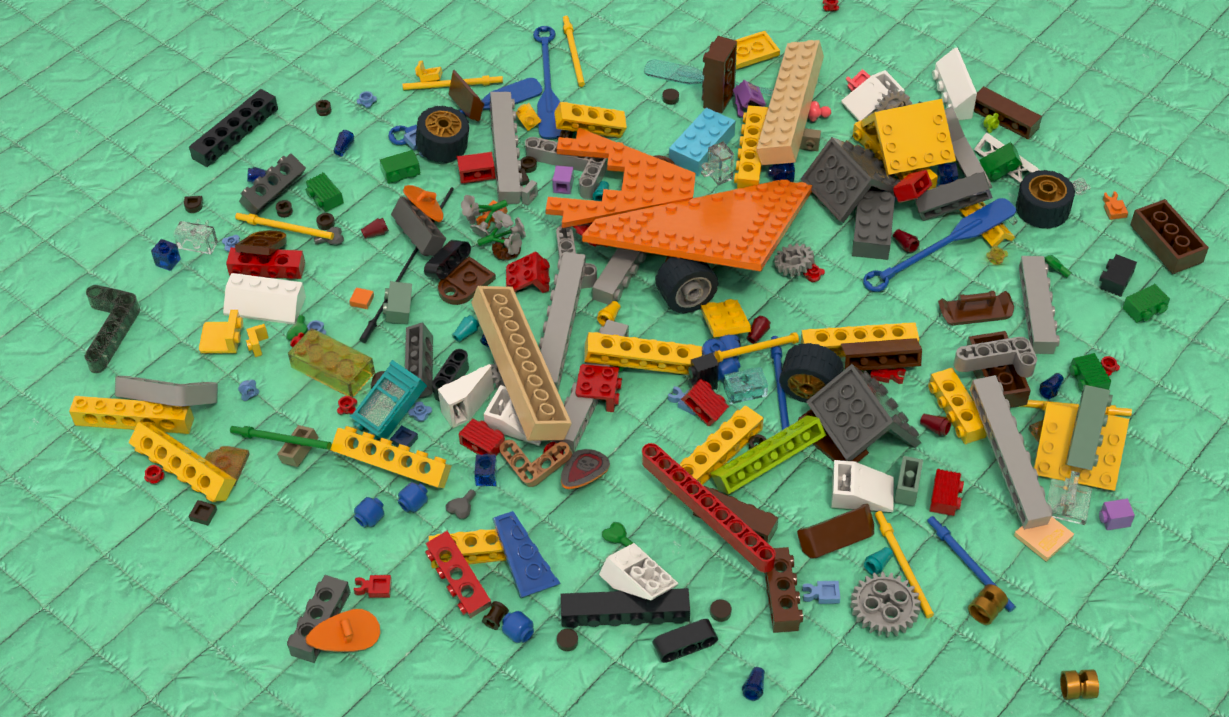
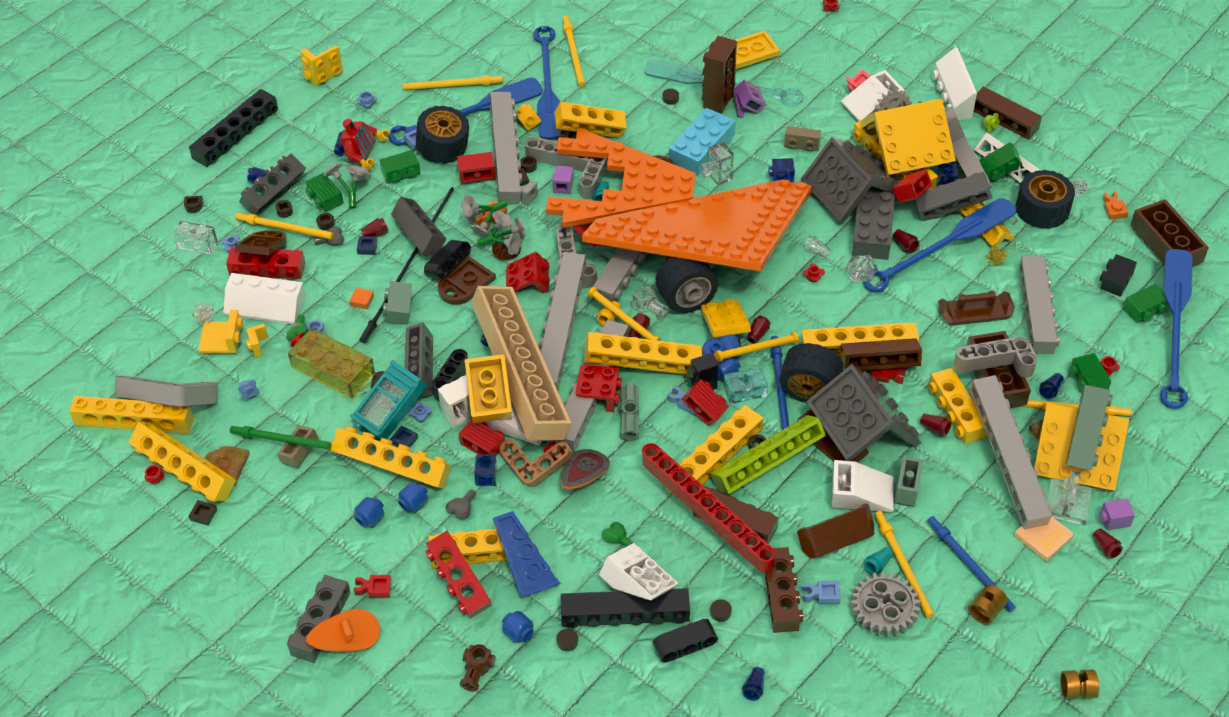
clear smoke beam [84,285,140,373] -> none
clear blue brick [151,239,181,271] -> none
dark brown bush [315,100,332,116] -> none
red plate [337,396,357,414] -> none
orange shield [403,185,443,222] -> none
yellow bracket [415,60,443,82] -> none
piece [448,70,485,121] -> none
teal cone [452,315,480,343] -> none
dark brown bush [482,601,509,630] -> none
yellow brick [734,106,768,189] -> none
tan brick [757,40,824,165] -> none
light grey gear [774,243,815,277] -> none
coral animal [808,101,831,122] -> none
red brick [930,469,964,516] -> none
green rock [1045,255,1072,278] -> none
none -> clear gear [192,302,216,325]
none -> yellow bracket [300,46,343,86]
none -> light grey plant [323,162,371,208]
none -> red torso [340,119,390,171]
none -> dark blue tile [357,236,378,255]
none -> reddish brown connector [460,644,496,692]
none -> yellow brick [465,354,513,423]
none -> yellow bar [588,287,661,341]
none -> sand green piece [621,384,639,441]
none -> dark red cone [628,313,650,339]
none -> clear connector [630,285,669,320]
none -> clear cone [803,235,832,259]
none -> clear brick [845,255,878,282]
none -> dark red cone [1092,528,1123,559]
none -> blue piece [1160,249,1193,409]

